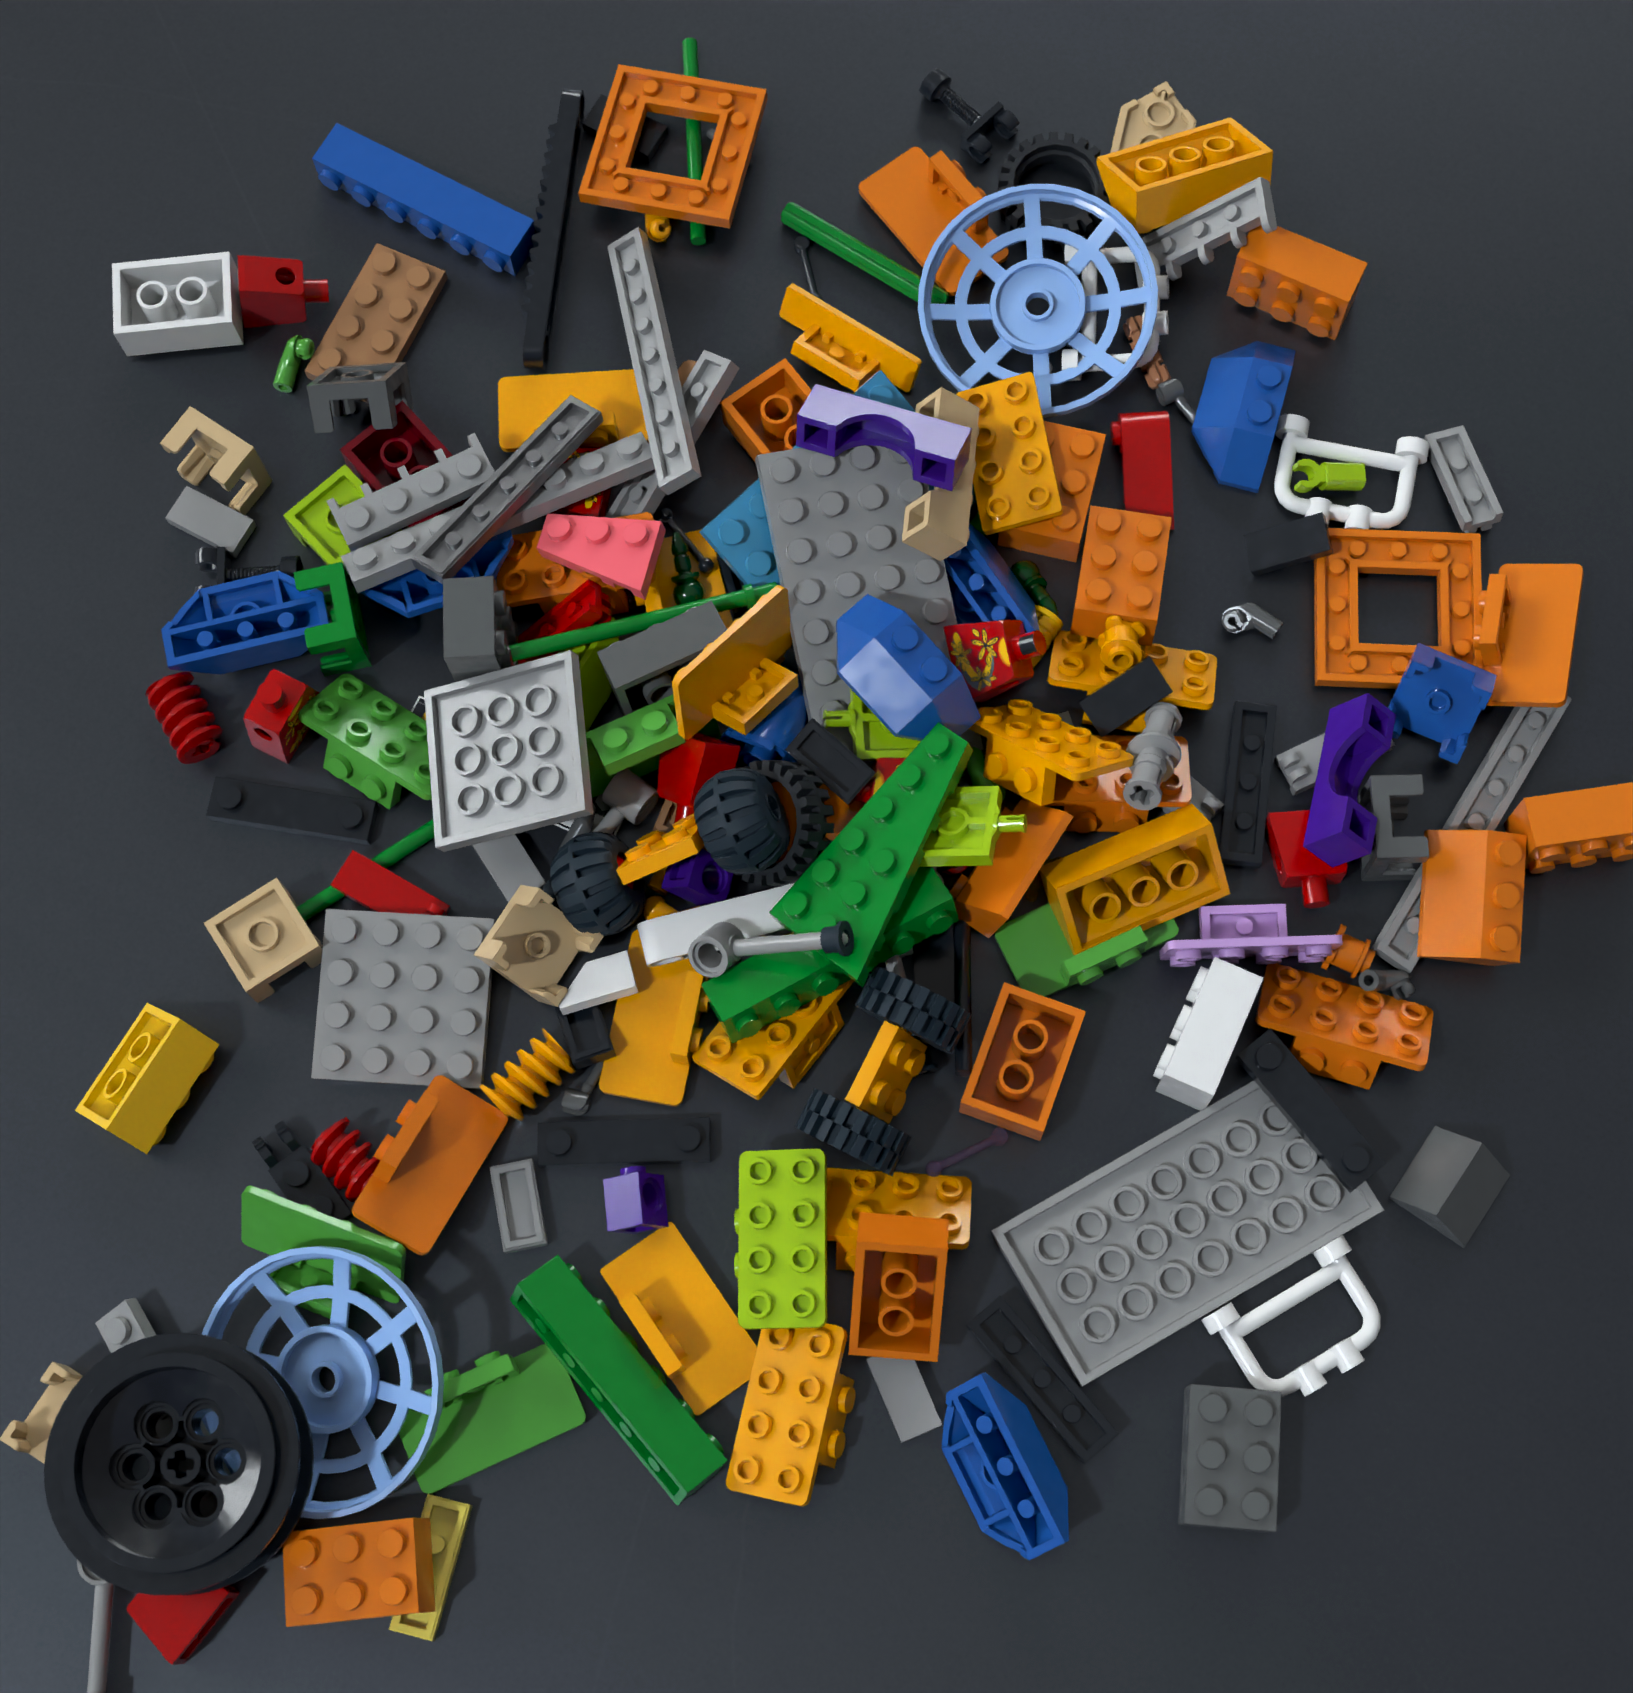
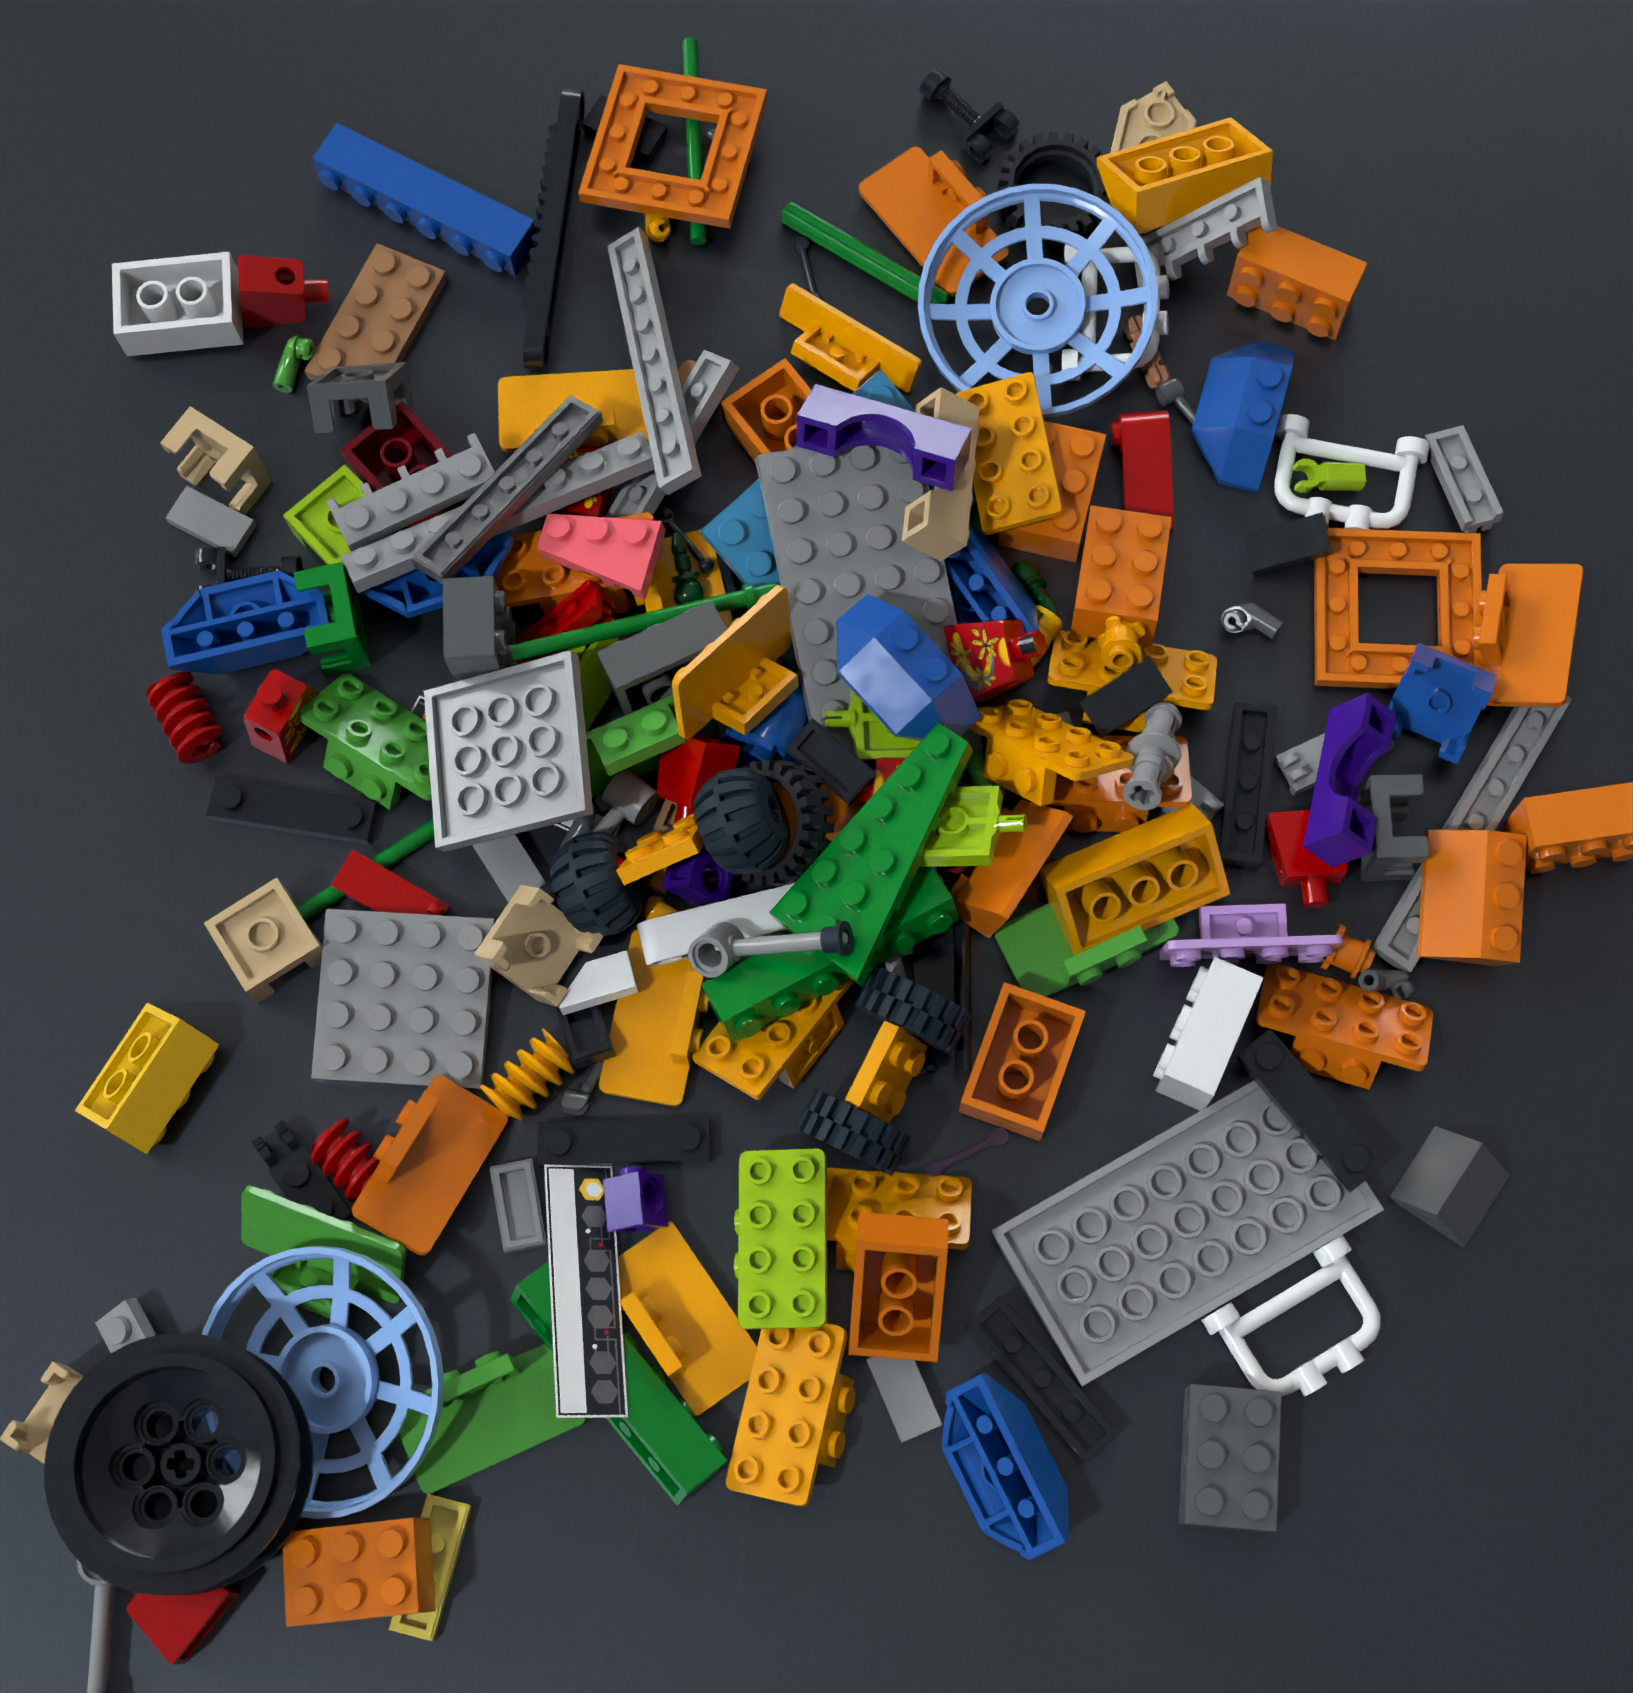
none -> sticker [544,1165,628,1418]

